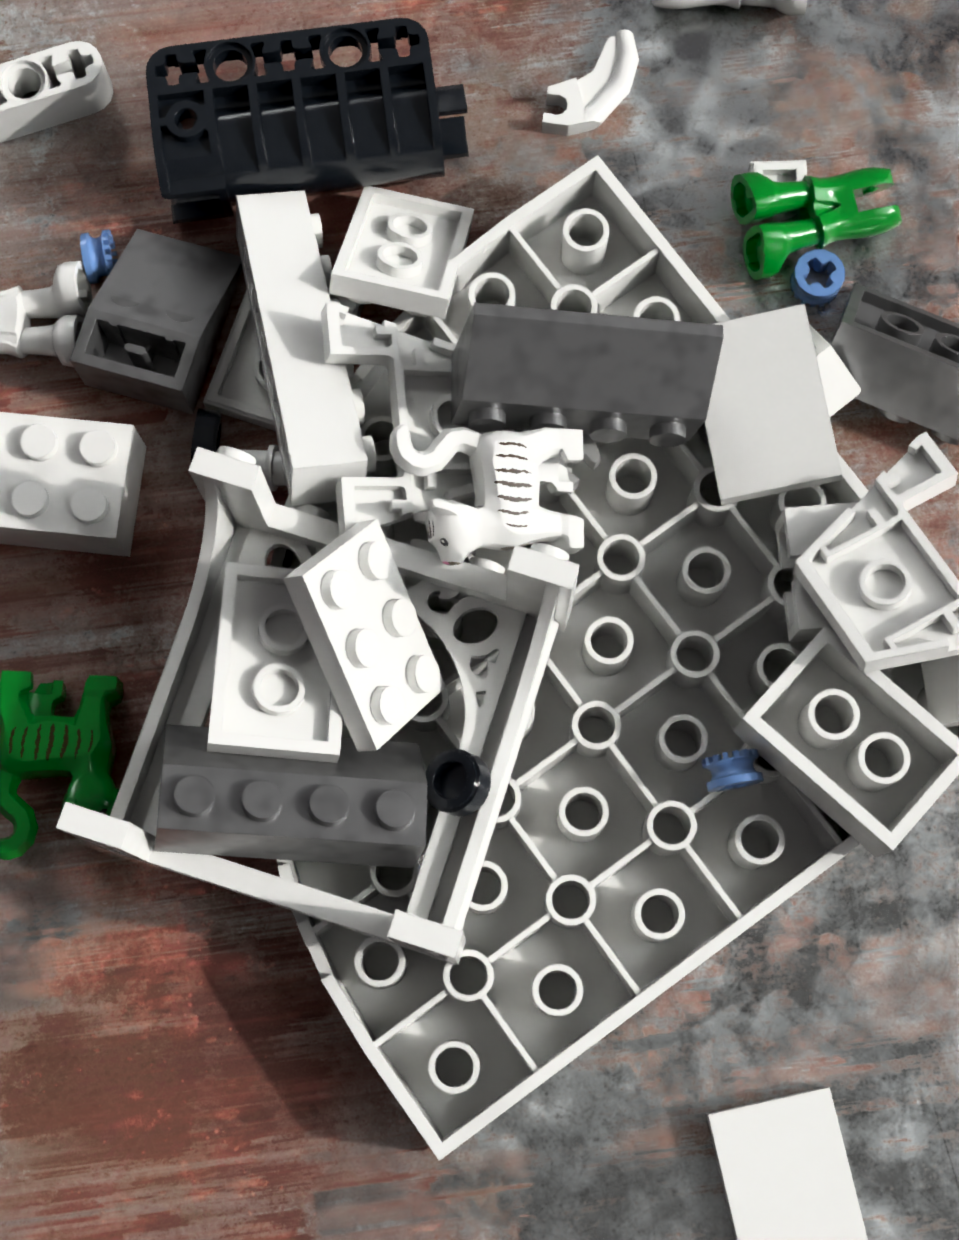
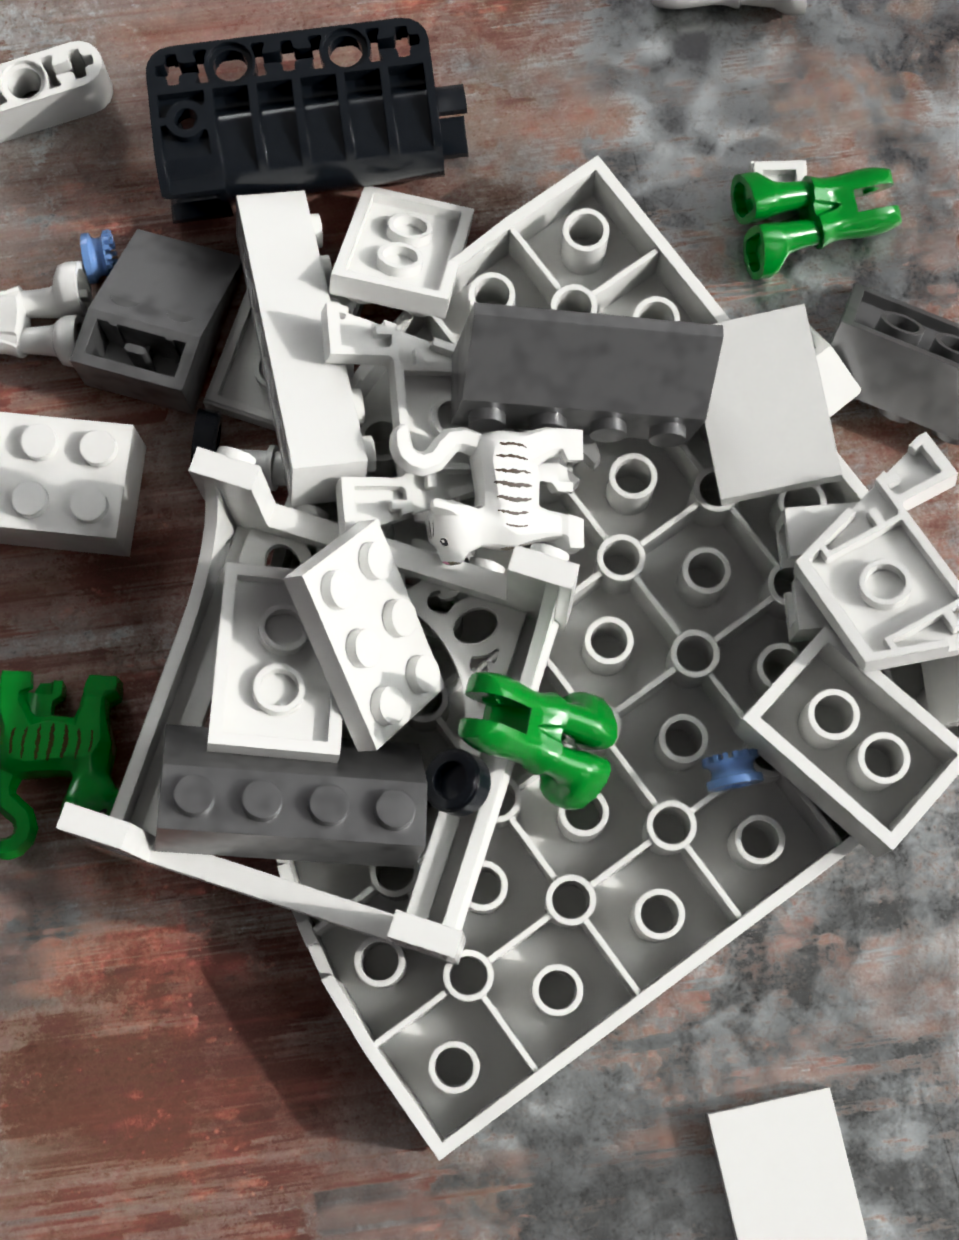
white piece [542,29,639,136] -> none
medium blue bush [790,249,845,307] -> none
none -> green piece [457,672,617,811]

